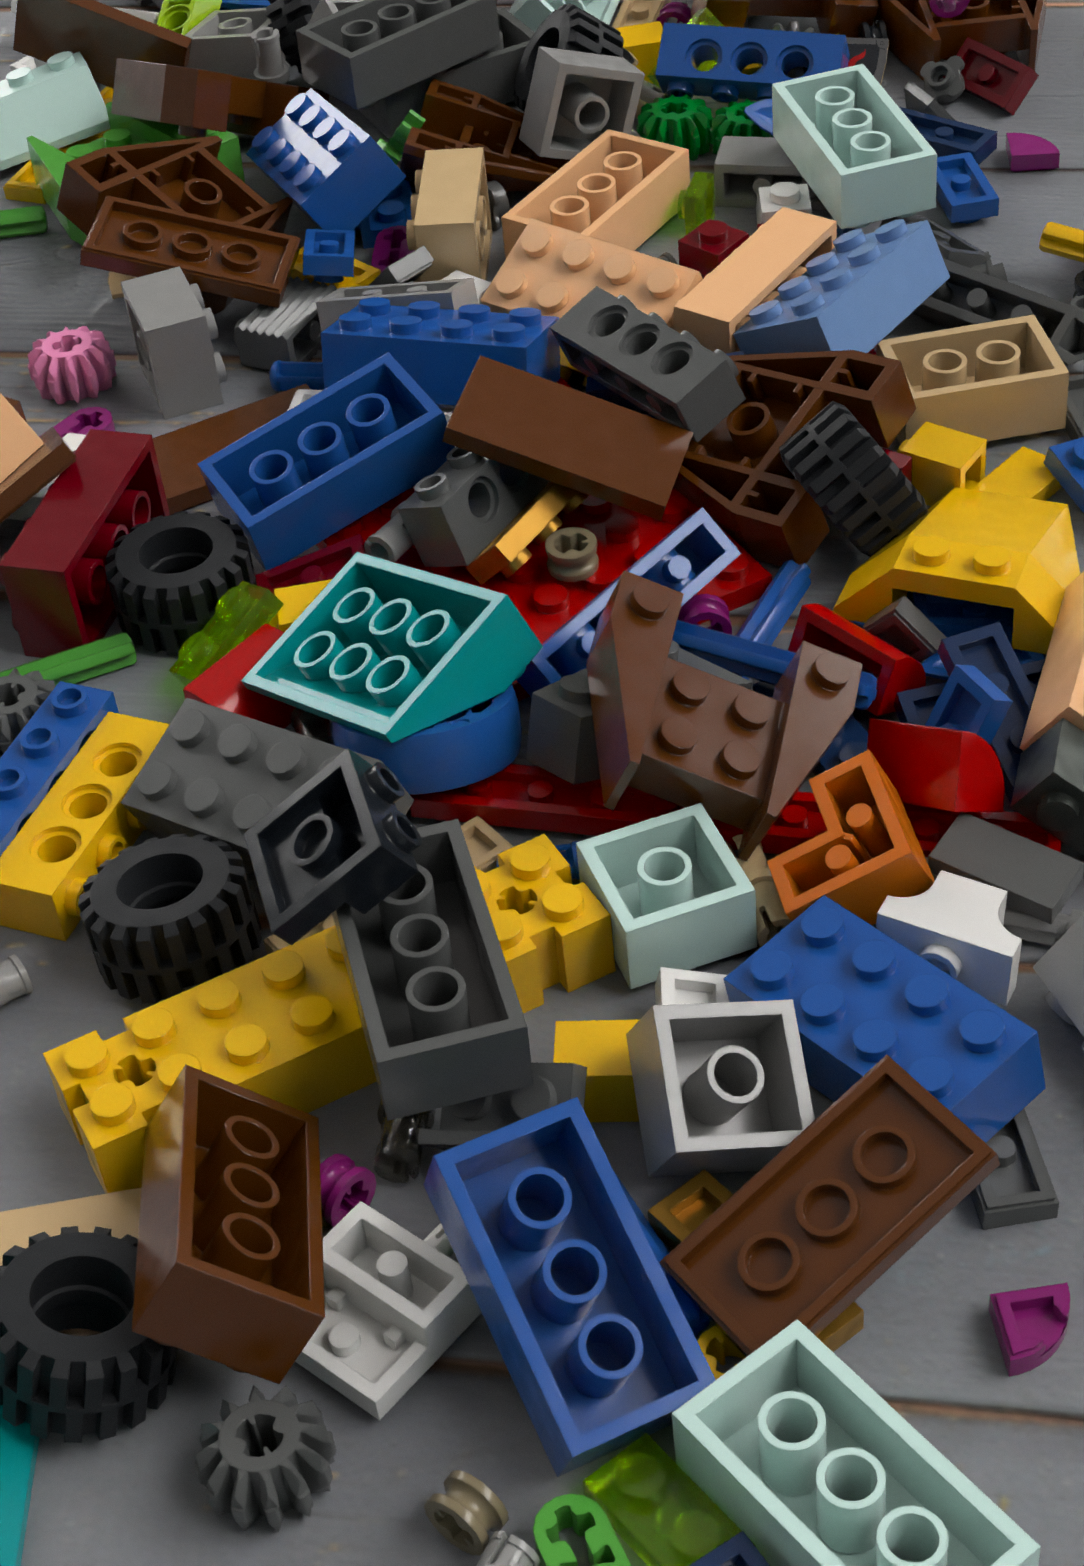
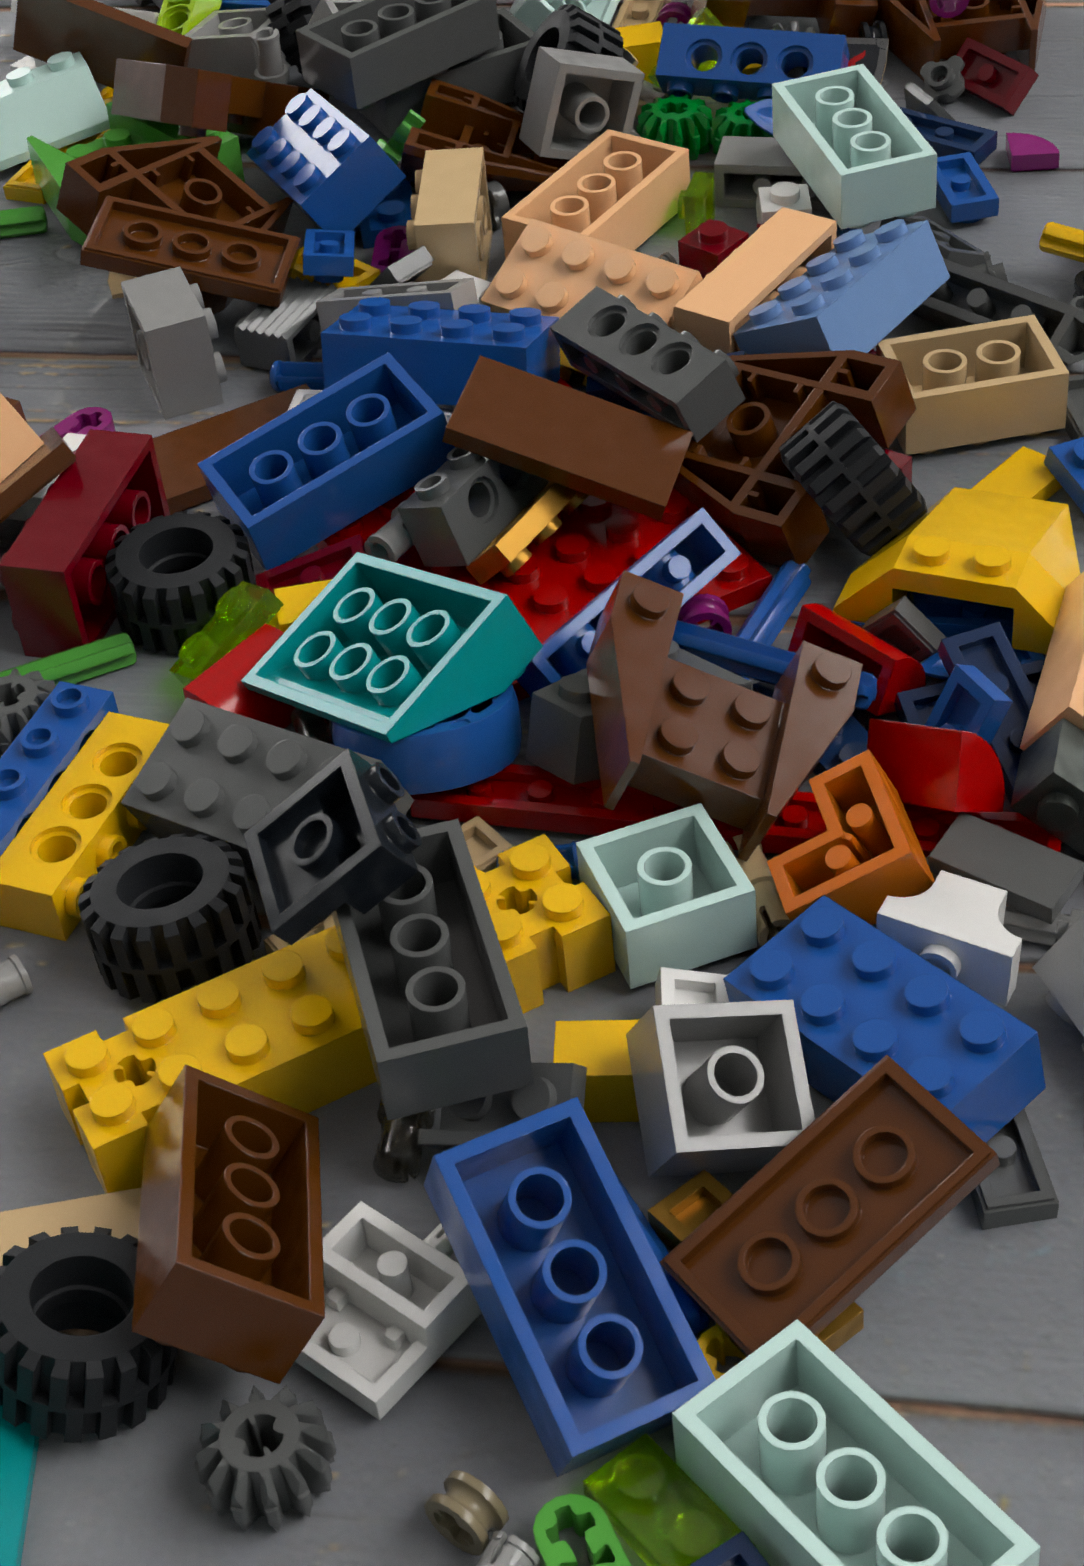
bright pink gear [27,326,116,404] -> none
magenta bush [320,1153,377,1227] -> none
dark tan bush [545,527,599,582] -> none
yellow brick [897,421,987,506] -> none
magenta tile [989,1283,1070,1377] -> none

